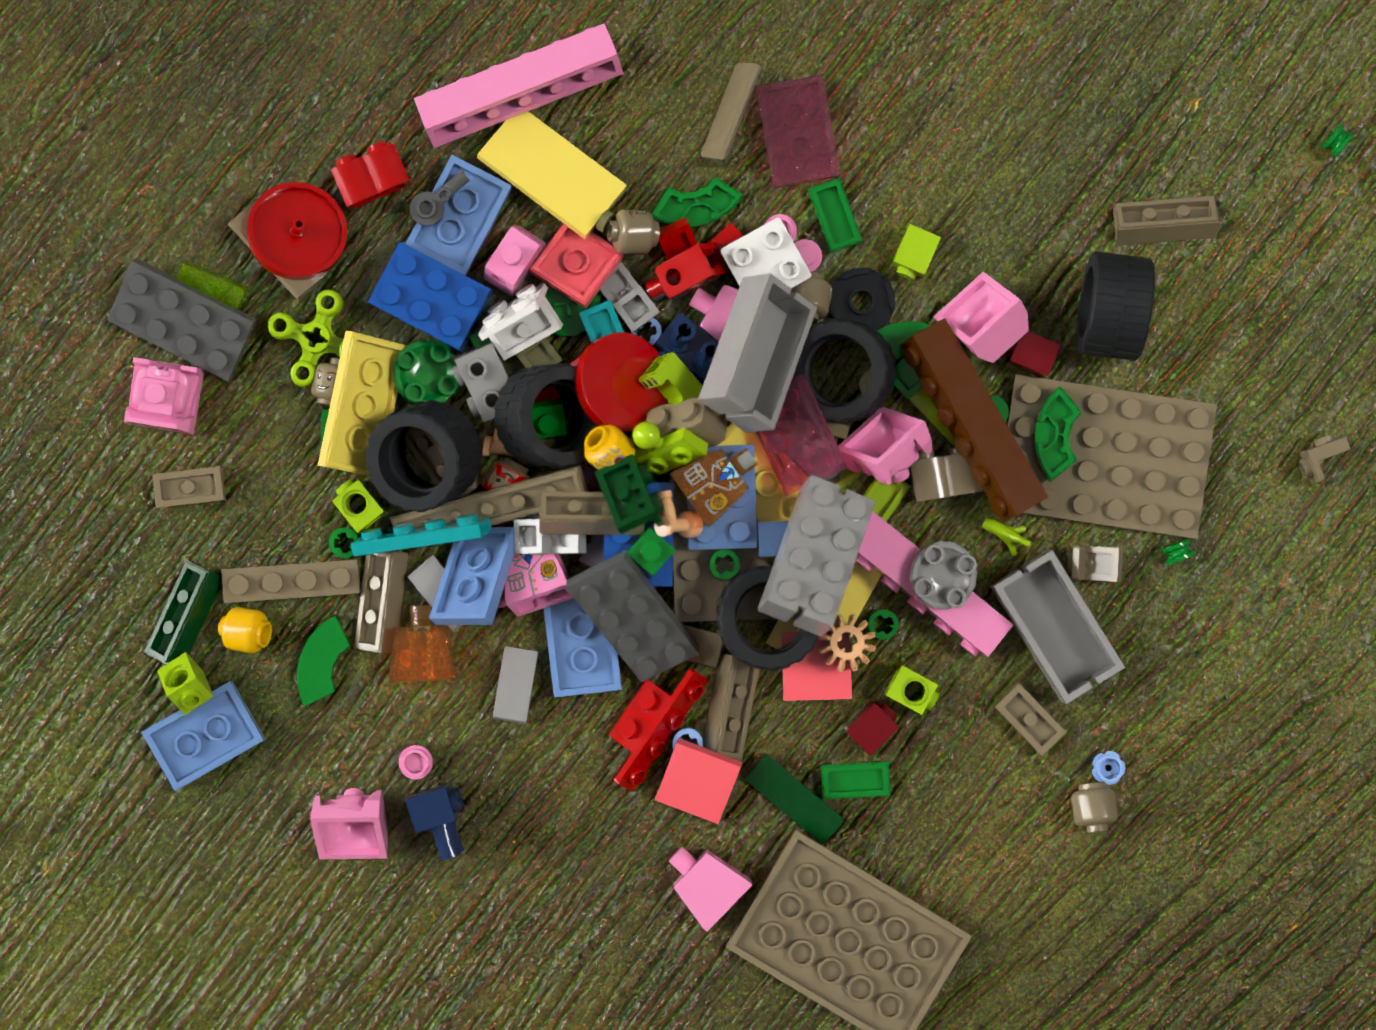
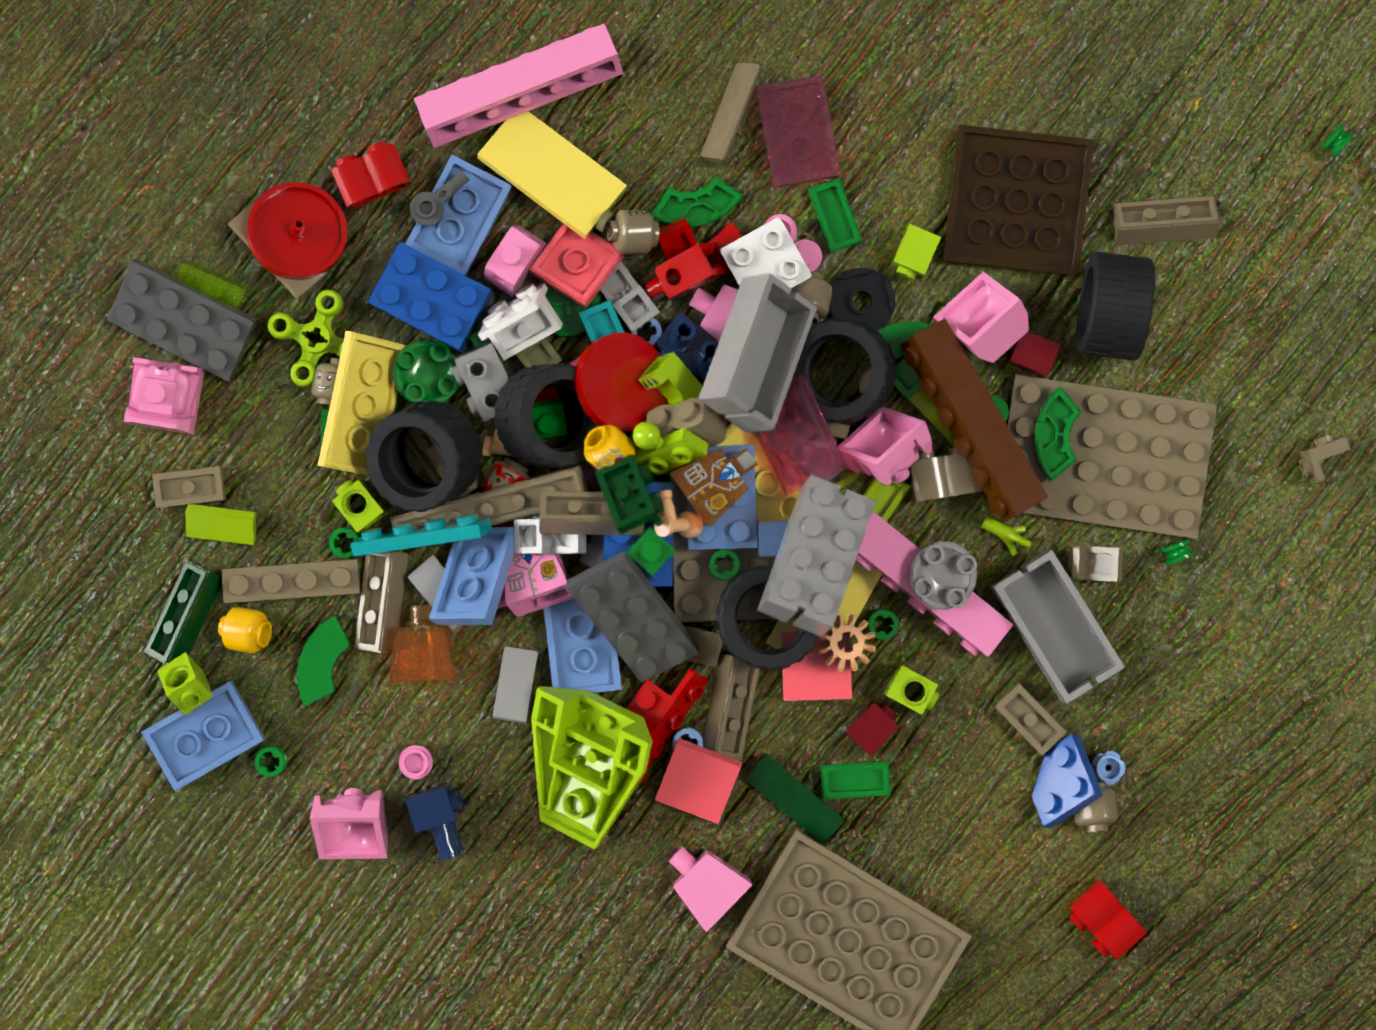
none -> lime tile [185,504,256,545]
none -> green bush [254,746,288,777]
none -> lime wedge [531,686,653,850]
none -> dark brown plate [942,125,1094,276]
none -> plate [1032,734,1103,828]
none -> red brick [1068,879,1147,960]

